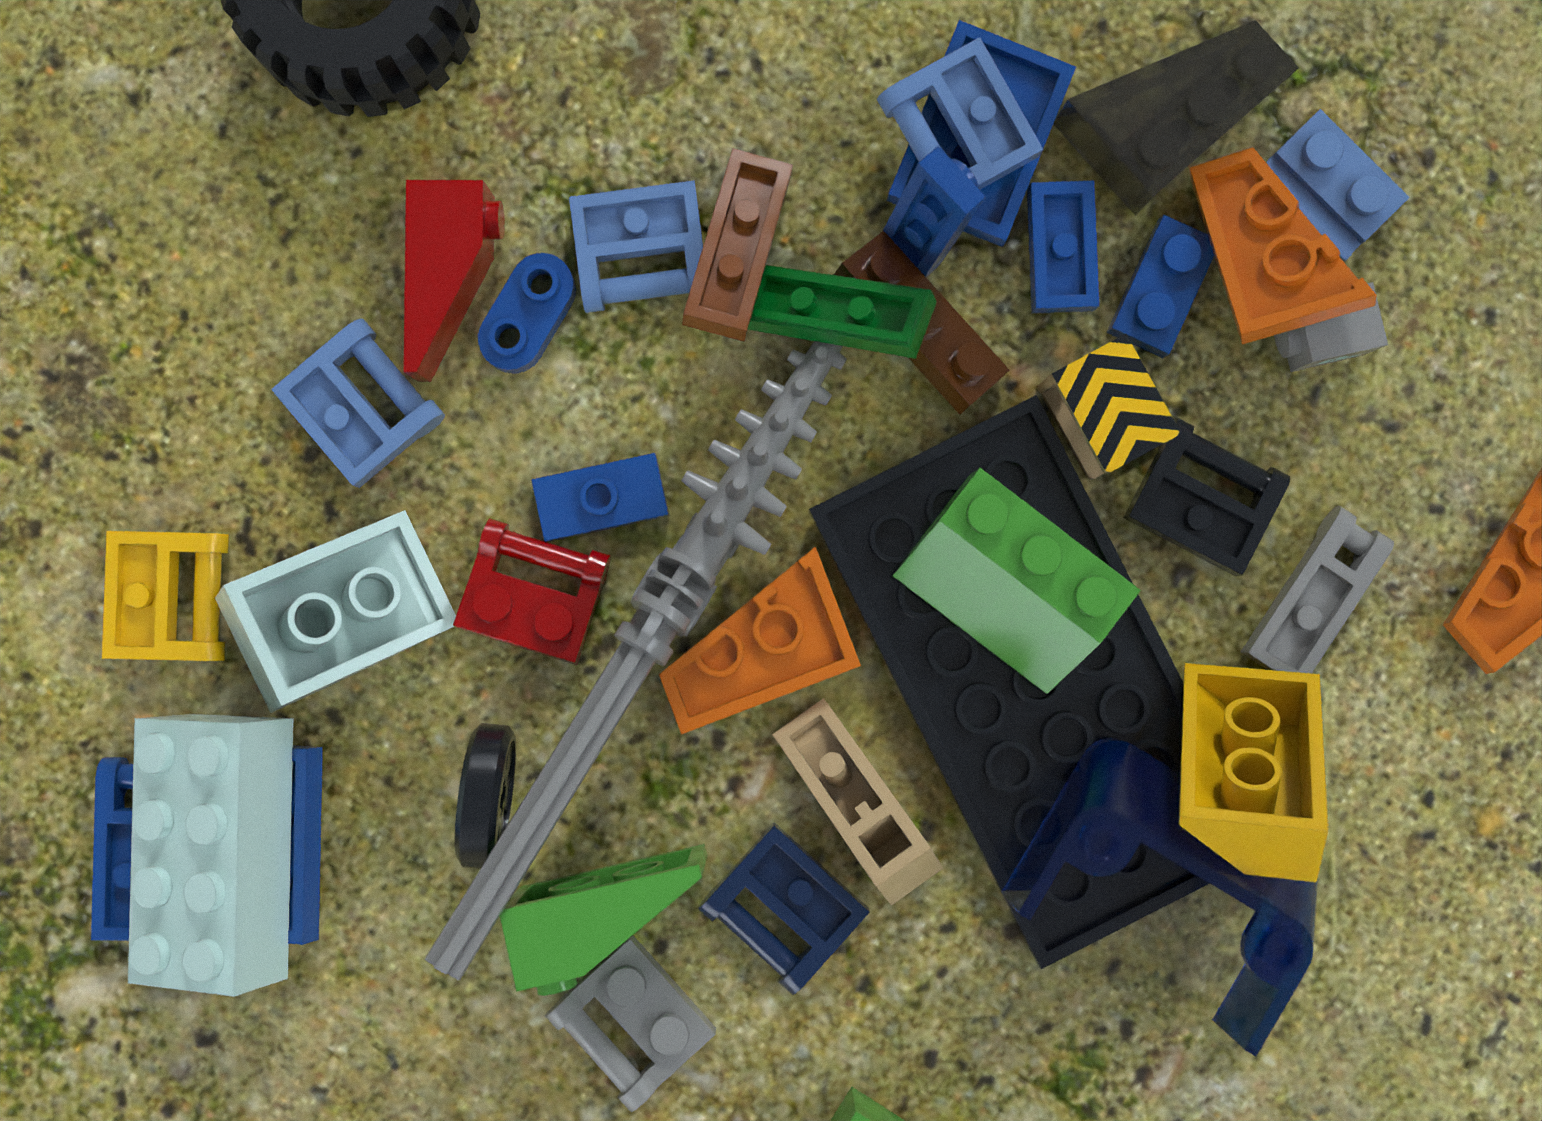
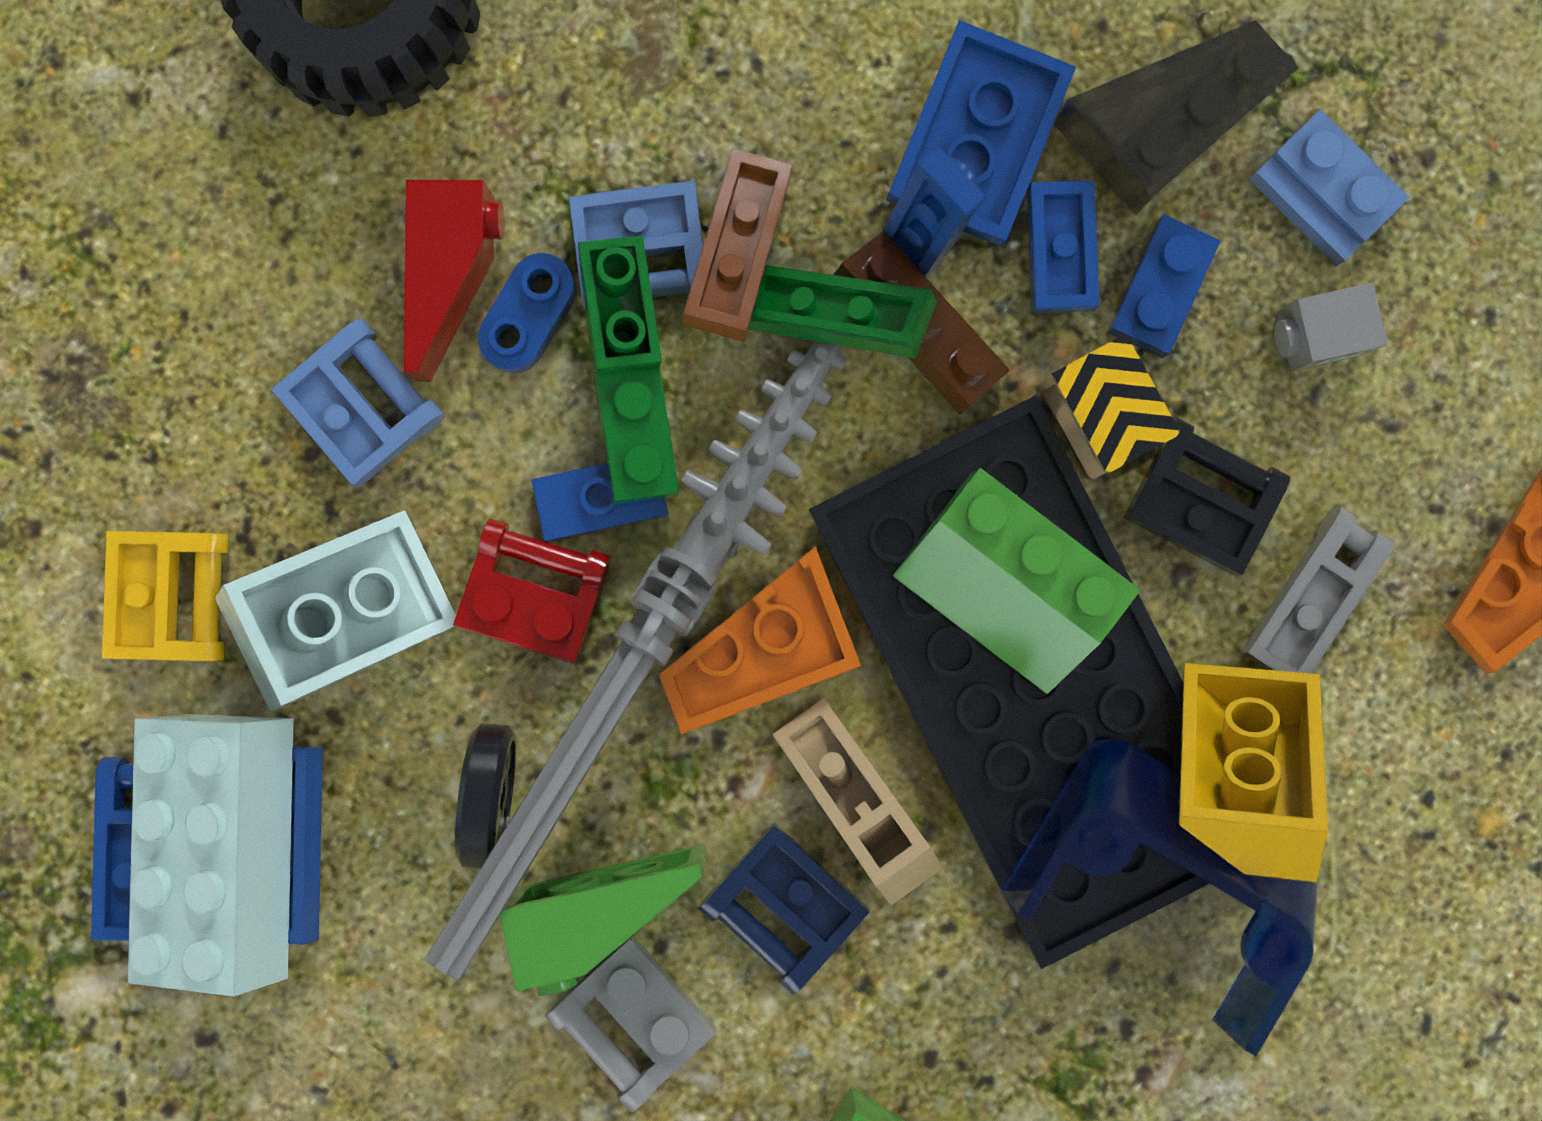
medium blue plate [877,37,1043,189] -> none
orange wing [1189,147,1377,345] -> none
none -> green slope [578,235,679,505]

